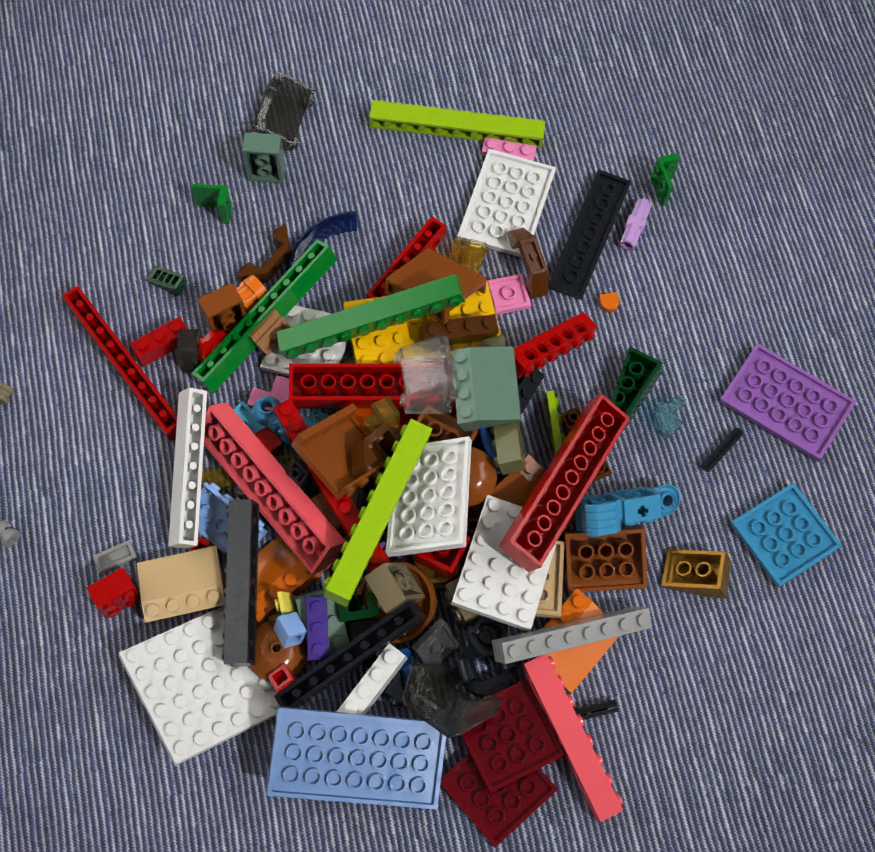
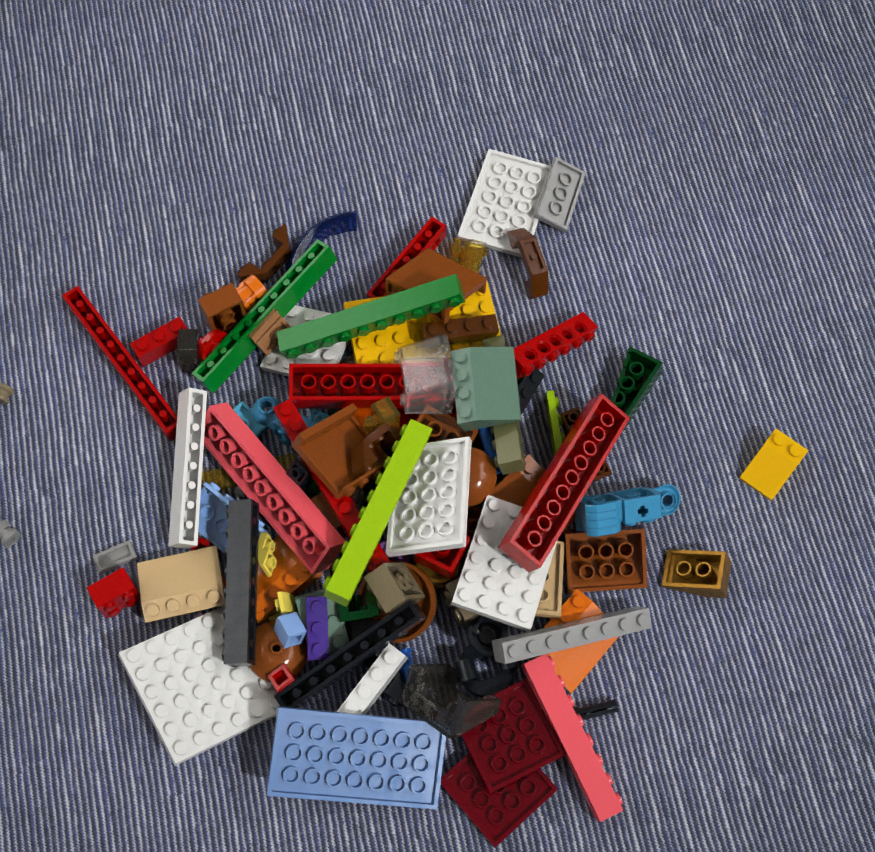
dark green slope [146,266,187,296] -> none
green bracket [191,183,232,224] -> none
sand green brick [242,132,286,183] -> none
bright pink tile [247,375,289,412] -> none
clear smoke windscreen [249,71,315,151] -> none
red brick [255,427,284,458] -> none
lime brick [369,100,545,149] -> none
flat silver tile [412,618,461,674] -> none
bright pink plate [482,137,537,161] -> none
bright pink tile [487,274,531,315] -> none
black plate [548,169,631,300] -> none
orange tile [598,292,619,312] -> none
lavender piece [620,198,652,251] -> none
green bracket [650,153,680,206] -> none
clear light blue brick [653,395,686,440] -> none
black axle [701,427,743,472] -> none
medium lavender plate [719,343,857,462] -> none
dark azure plate [730,483,843,588] -> none
none -> light yellow slope [258,532,277,577]
none -> light grey tile [534,157,586,233]
none -> yellow slope [739,429,809,501]

